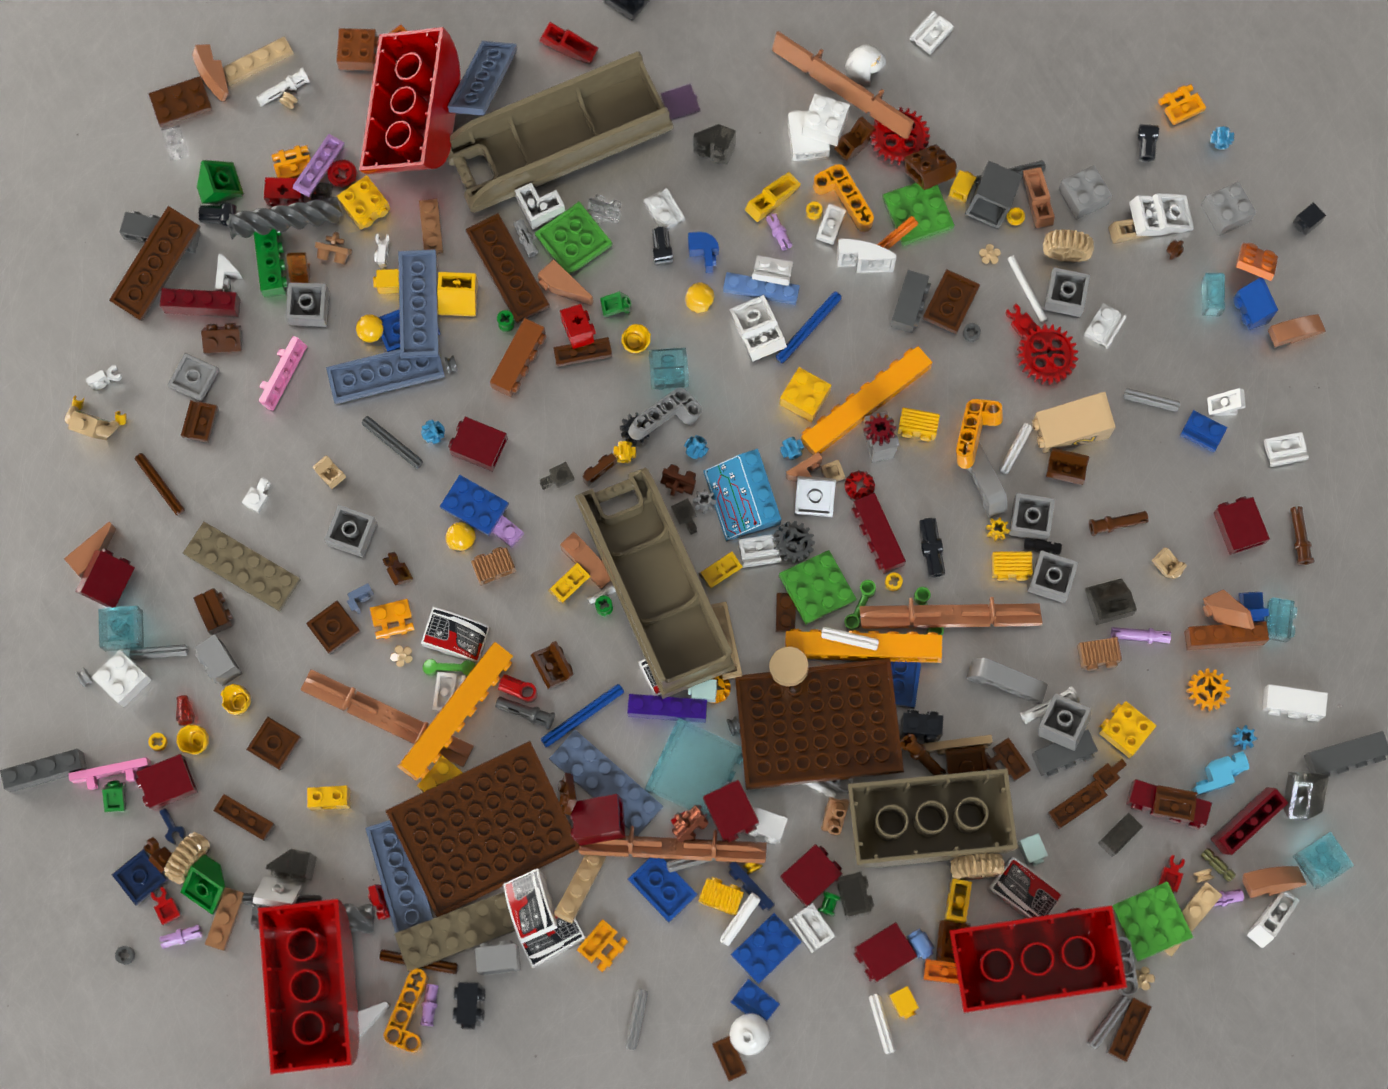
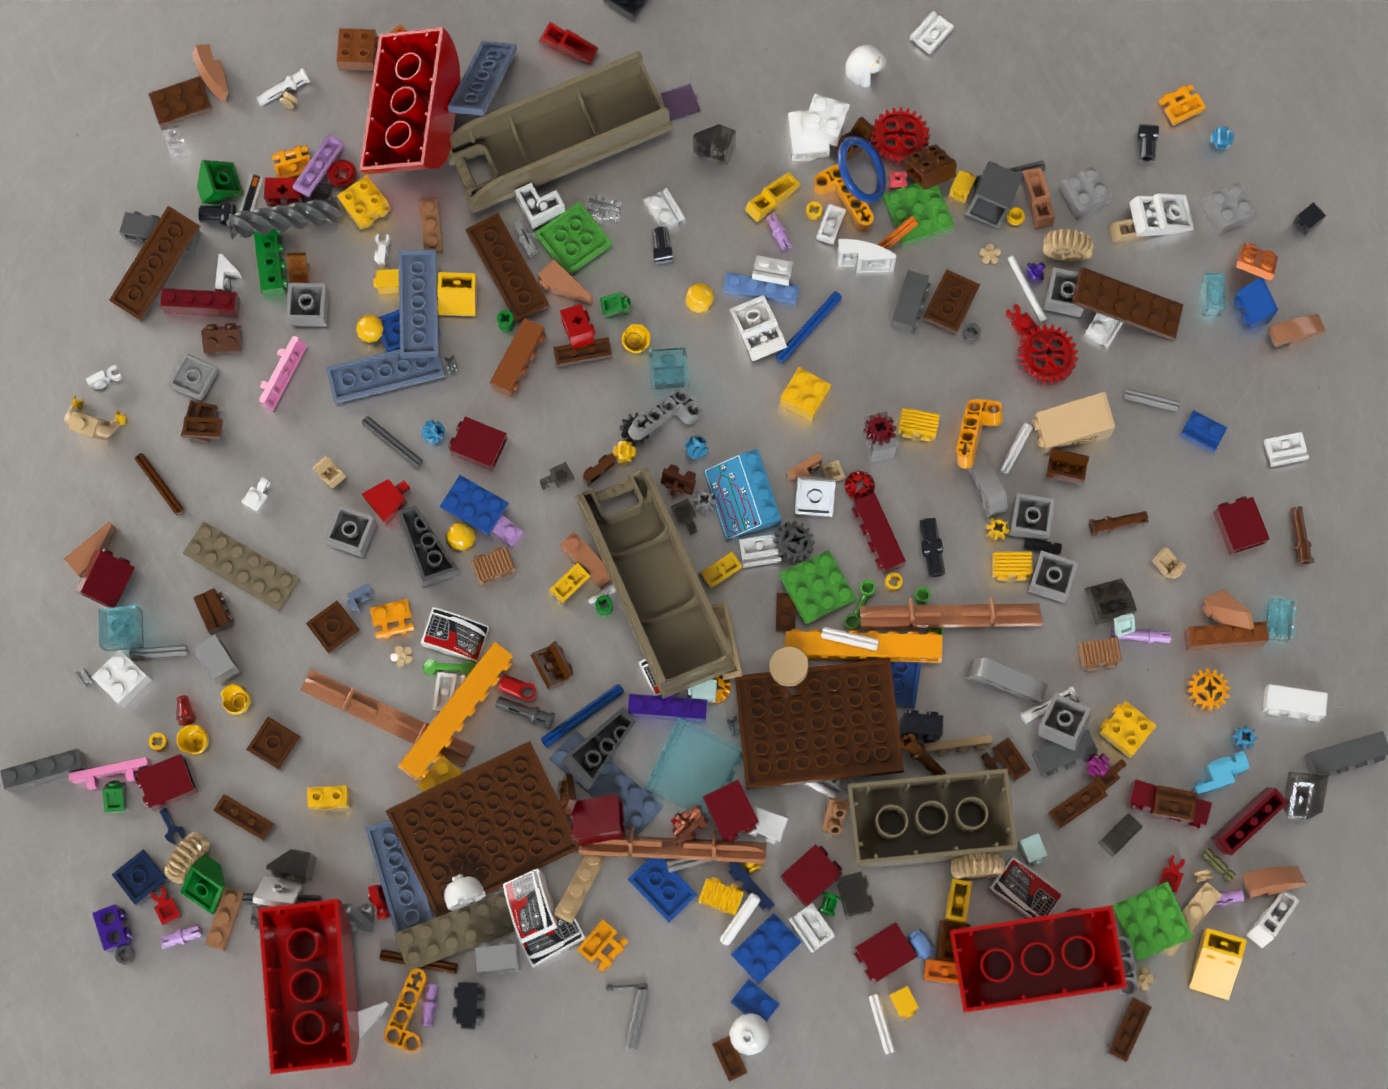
reddish brown plate [143,837,172,874] -> none
tan plate [223,37,294,86] -> none
medium nougat hips [315,232,352,264] -> none
reddish brown plate [382,552,413,586] -> none
blue brick [688,232,719,273] -> none
nougat piece [772,31,914,139] -> none
dark azure gear [780,437,804,460] -> none
light orange brick [801,346,933,456] -> none
reddish brown plate [945,745,987,774] -> none
light grey axle [1088,996,1130,1049] -> none
reddish brown plate [1166,240,1184,260] -> none
white slope [1207,388,1246,416] -> none
blue brick [1239,592,1269,622] -> none
clear light blue brick [1293,832,1354,889] -> none
none -> dark purple brick [92,904,132,952]
none -> reddish brown plate [182,417,223,439]
none -> sticker [238,174,264,212]
none -> red torso [362,479,411,526]
none -> dark grey wedge [397,505,459,587]
none -> white cylinder [444,874,486,910]
none -> dark grey wedge [561,707,636,790]
none -> dark grey hinge [606,983,648,992]
none -> blue wedge [838,136,886,203]
none -> coral plate [889,171,907,189]
none -> dark purple plant [1027,262,1046,281]
none -> reddish brown plate [1071,267,1184,340]
none -> magenta gear [1086,753,1111,777]
none -> light aqua tile [1114,613,1135,637]
none -> yellow slope [1189,928,1247,1000]

